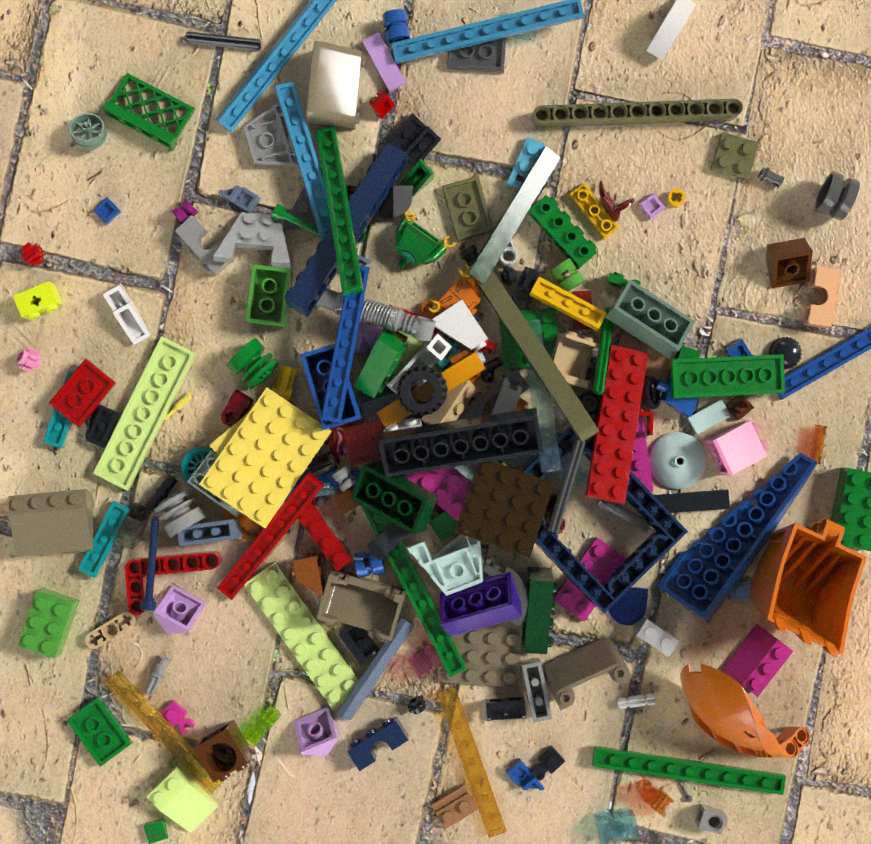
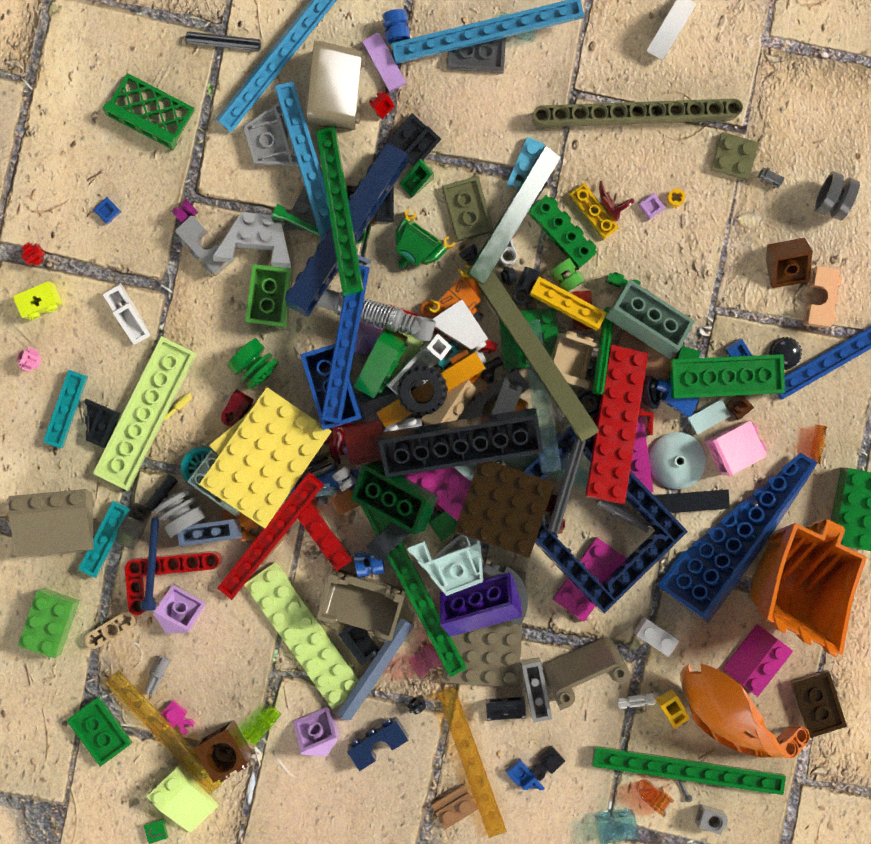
red tile [49,358,117,427] -> none
sand green wheel [69,113,107,150] -> none
sand blue slope [218,185,261,213] -> none
yellow piece [272,365,298,403] -> none
dark orange slope [291,553,326,596] -> none
dark grey brick [393,186,413,217] -> none
dark green wedge [523,567,557,654] -> none
clear blue tile [608,587,648,625] -> none
medium blue plate [728,581,750,601] -> none
none -> yellow brick [655,689,690,729]
none -> dark brown plate [791,670,847,738]

